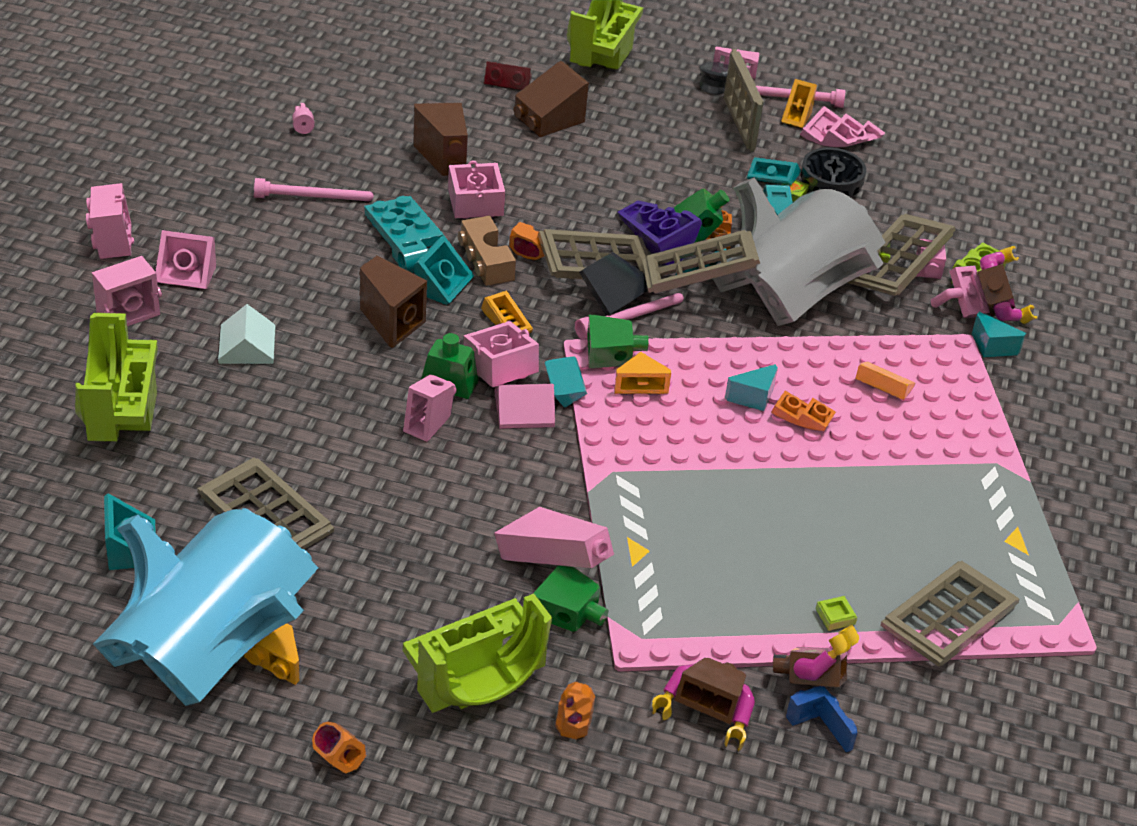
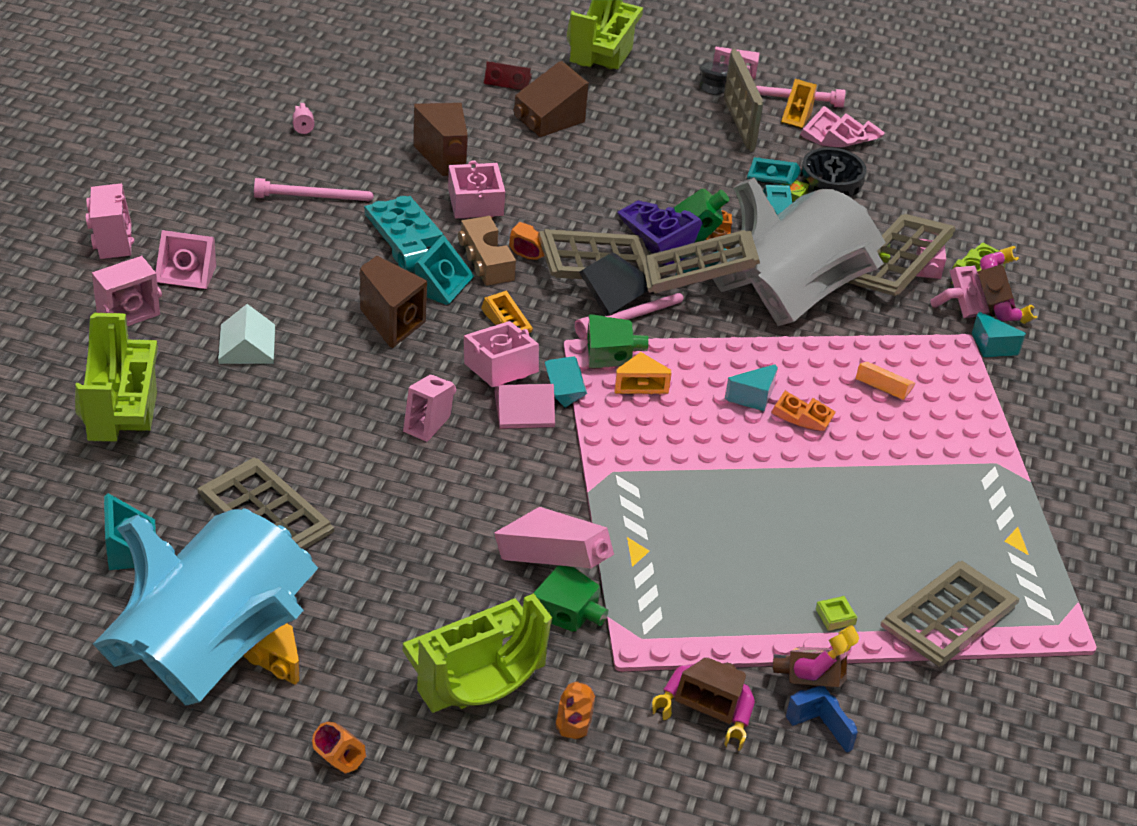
green torso [421,333,478,399] -> none

